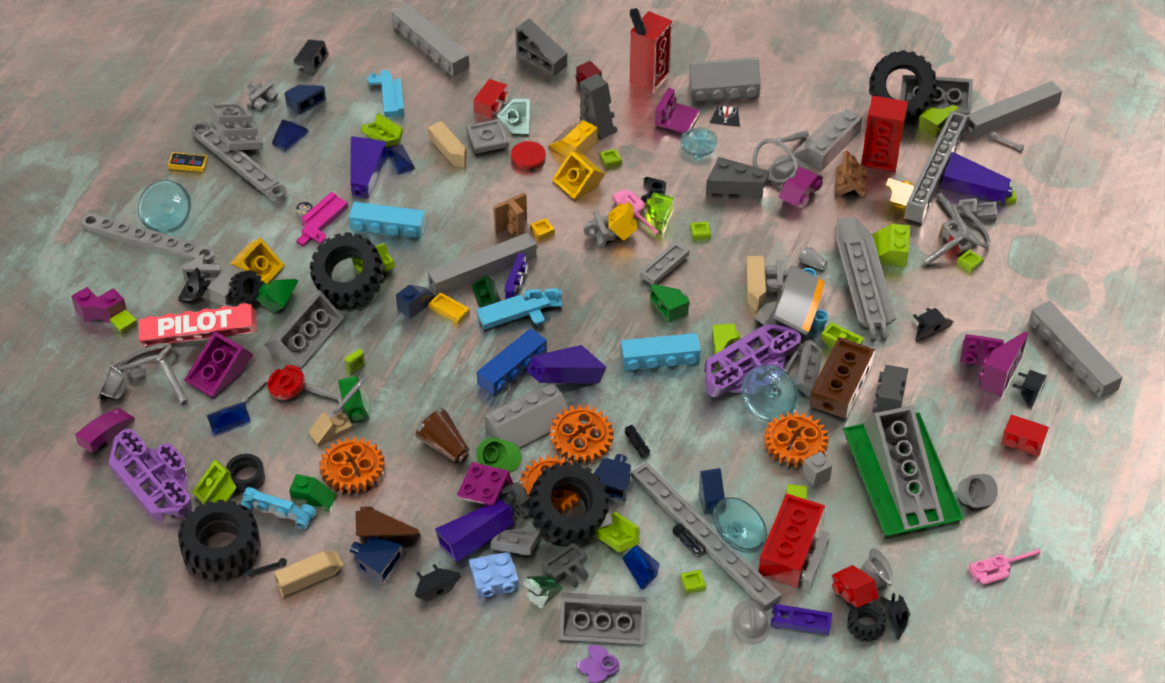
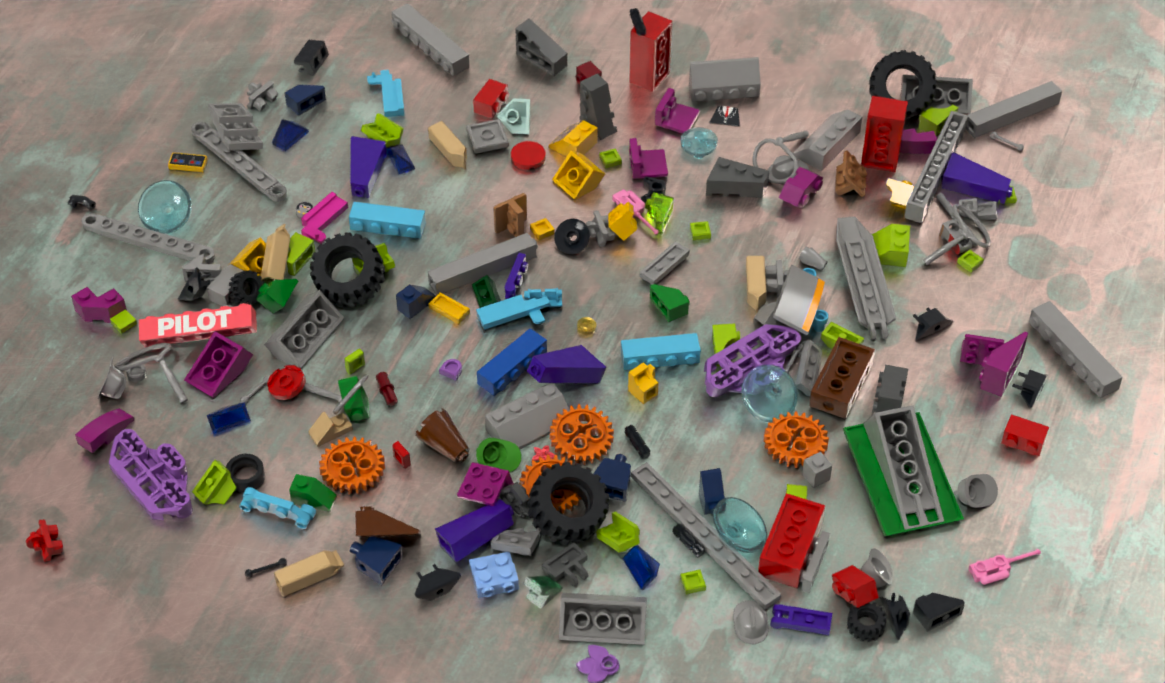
black tyre [178,500,261,581] -> none
none -> red hips [26,519,63,562]
none -> black arm [67,195,96,210]
none -> tan piece [260,224,290,284]
none -> lime arch [287,232,315,276]
none -> dark red axle [376,372,398,407]
none -> red tile [392,441,411,469]
none -> medium lavender tile [439,359,462,381]
none -> coral plant [532,445,555,461]
none -> black dish [554,218,590,254]
none -> clear yellow tile [577,317,596,335]
none -> yellow brick [628,362,659,404]
none -> magenta bracket [629,138,668,179]
none -> magenta slope [900,128,937,154]
none -> black slope [913,593,965,632]

